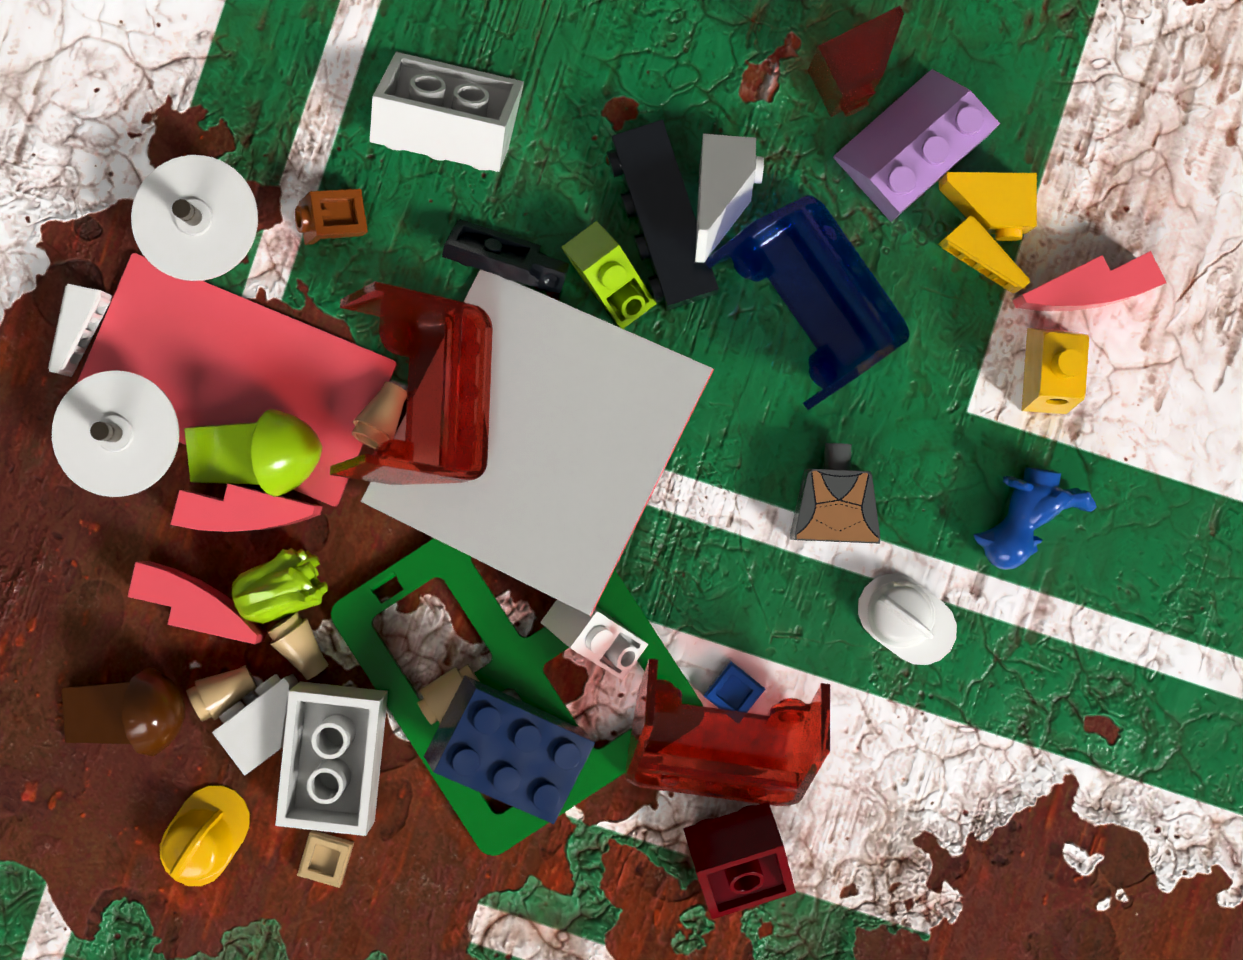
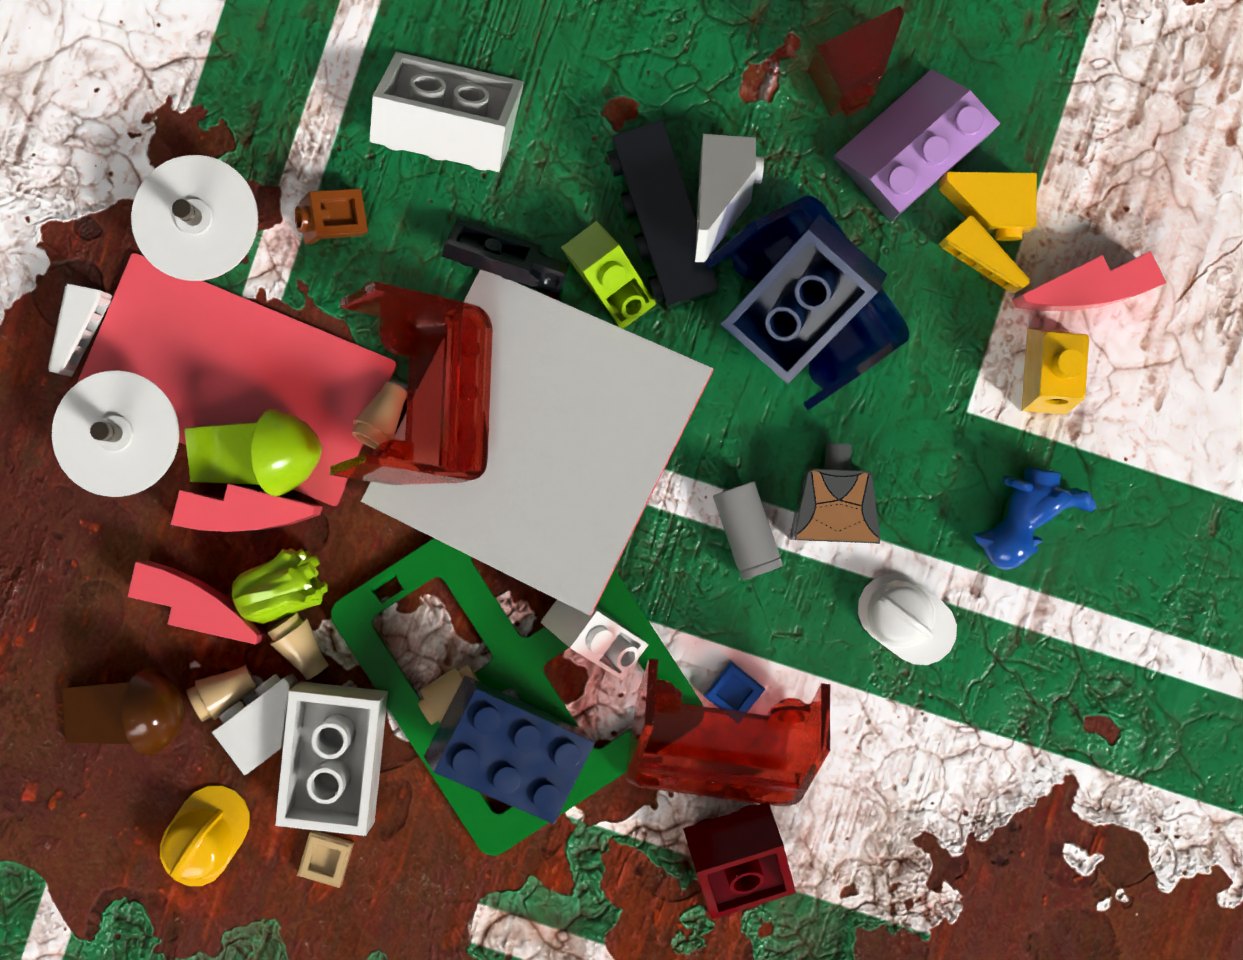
none -> light grey pin [713,481,783,580]
none -> dark blue brick [721,214,887,384]

